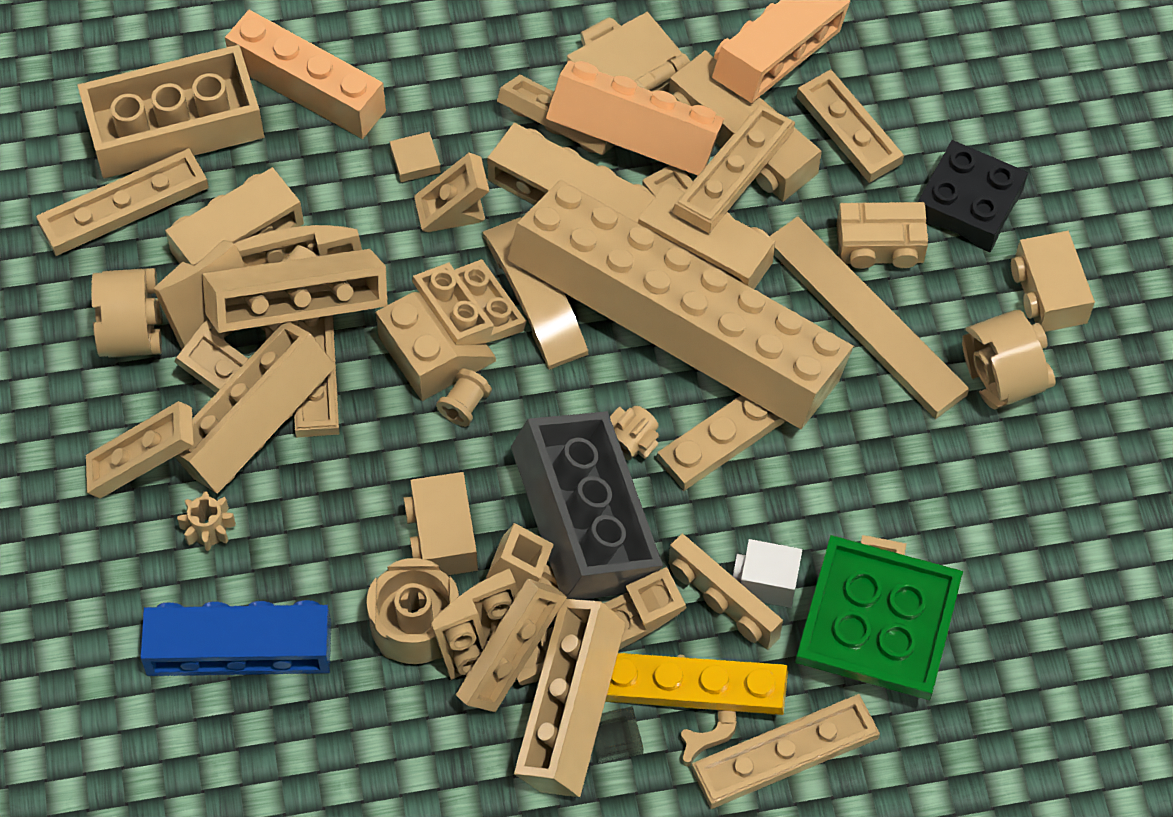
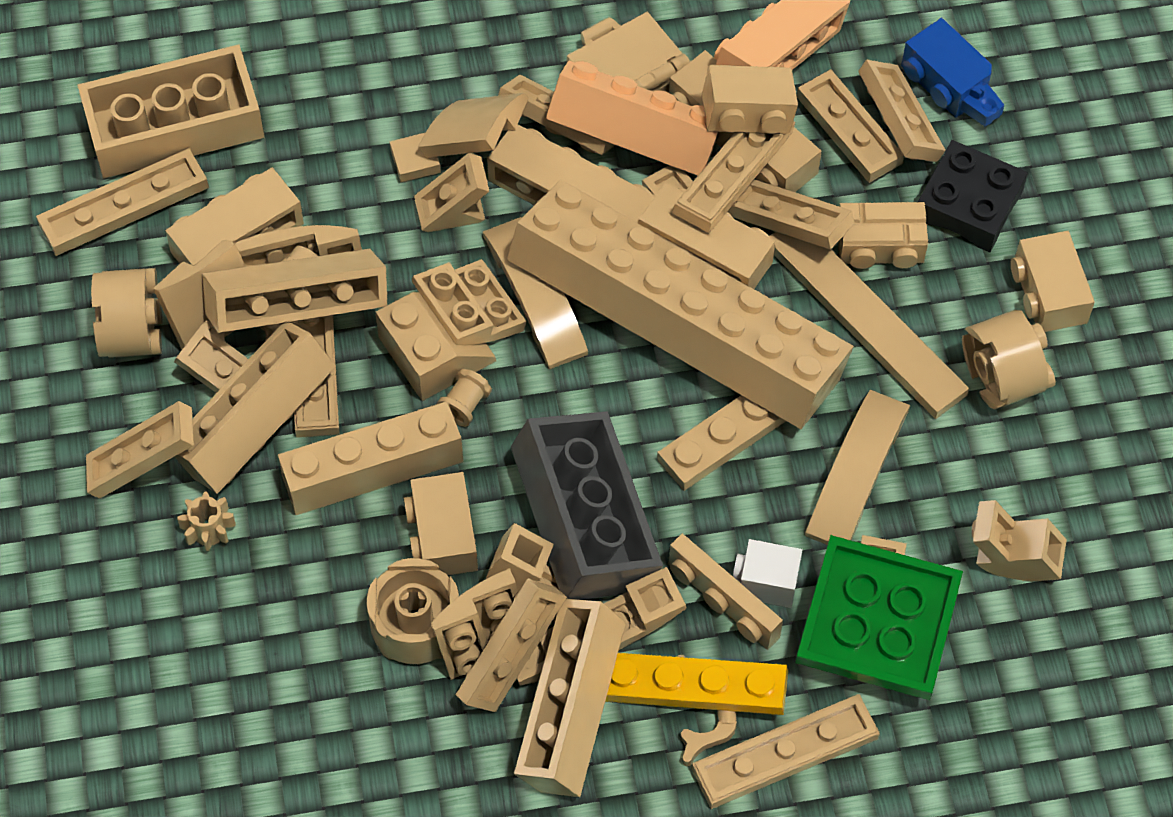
blue brick [141,600,331,676] -> none
light nougat brick [225,10,386,139] -> none
clear smoke tile [594,706,644,764] -> none
tan gear [610,406,659,460] -> none
none -> tan brick [278,401,463,515]
none -> tan slope [418,93,528,158]
none -> tan brick [702,65,798,134]
none -> tan plate [727,179,854,250]
none -> tan slope [805,390,910,545]
none -> tan plate [858,60,946,162]
none -> blue hinge [901,17,1004,127]
none -> tan brick [972,500,1067,581]

